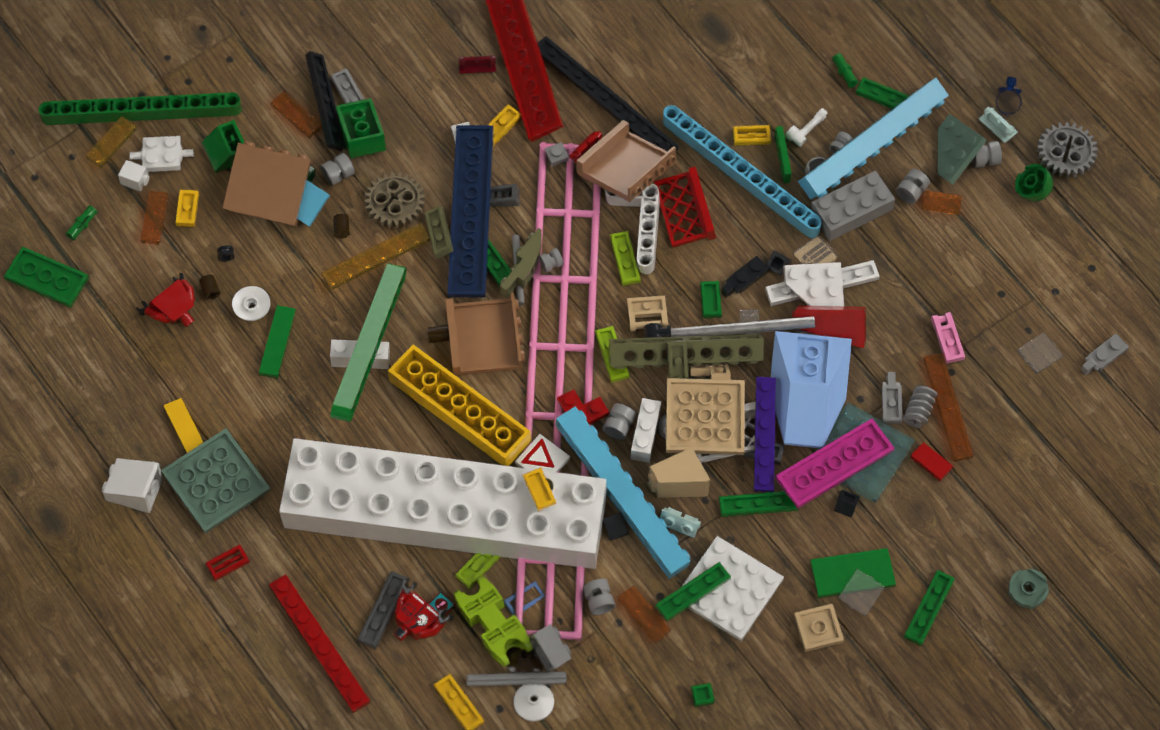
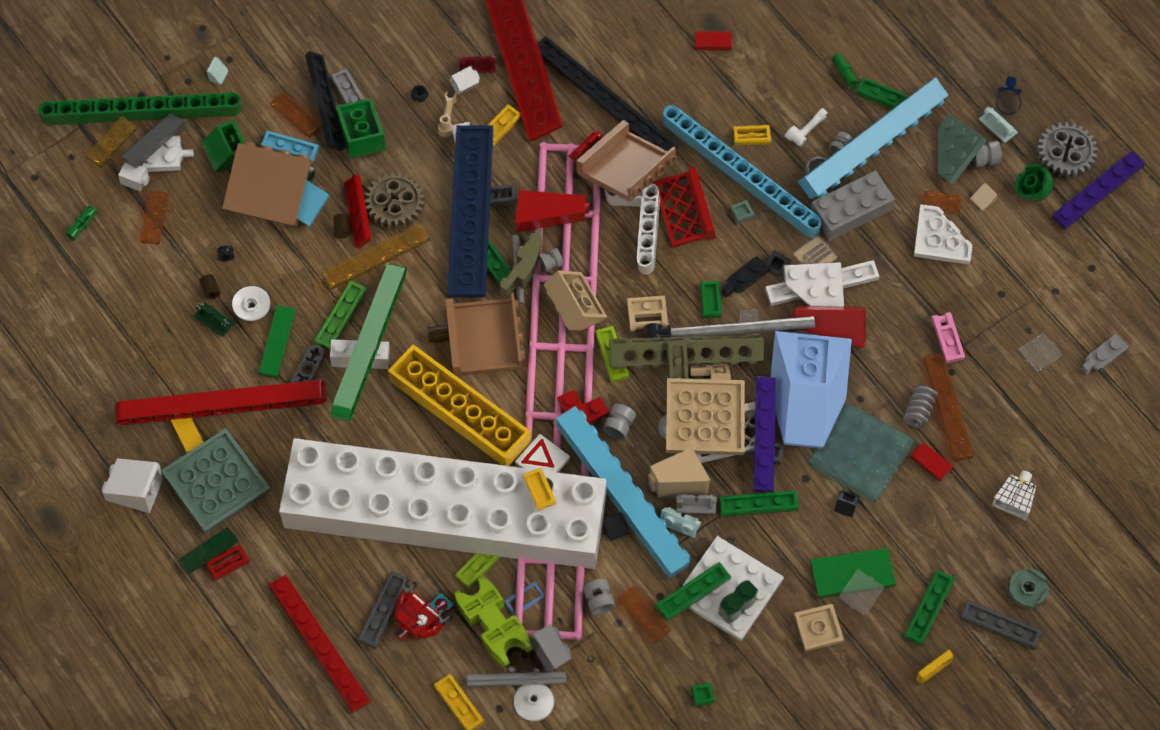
green tile [3,246,89,308] -> none
red torso [136,273,195,327] -> none
yellow plate [175,190,199,227] -> none
light grey wheel [320,153,355,186] -> none
olive tile [424,206,454,258] -> none
light grey plate [545,142,569,167] -> none
lime tile [610,231,641,286] -> none
white brick [631,398,661,463] -> none
green tile [774,126,792,183] -> none
dark pink plate [775,418,895,509] -> none
light grey hinge [881,372,903,424] -> none
light grey wheel [896,169,930,204] -> none
none -> red beam [114,380,327,425]
none -> dark grey tile [121,113,185,169]
none -> dark green tile [178,527,239,574]
none -> dark green hinge [193,303,235,337]
none -> light aqua slope [207,57,228,84]
none -> medium azure tile [260,131,319,163]
none -> dark grey beam [291,345,324,383]
none -> bright green tile [314,280,367,351]
none -> red tile [344,174,371,248]
none -> black plate [411,85,429,102]
none -> tan brick [438,92,456,137]
none -> white brick [449,66,480,96]
none -> red slope [515,190,590,232]
none -> tan slope [543,271,607,331]
none -> light grey hinge [677,493,716,514]
none -> red tile [695,31,732,50]
none -> dark green brick [718,580,758,623]
none -> sand green tile [730,200,755,224]
none -> white plate [914,204,972,265]
none -> yellow tile [916,650,953,684]
none -> dark grey tile [960,600,1042,650]
none -> tan slope [970,183,998,212]
none -> white torso [992,471,1036,521]
none -> dark purple plate [1052,151,1145,230]

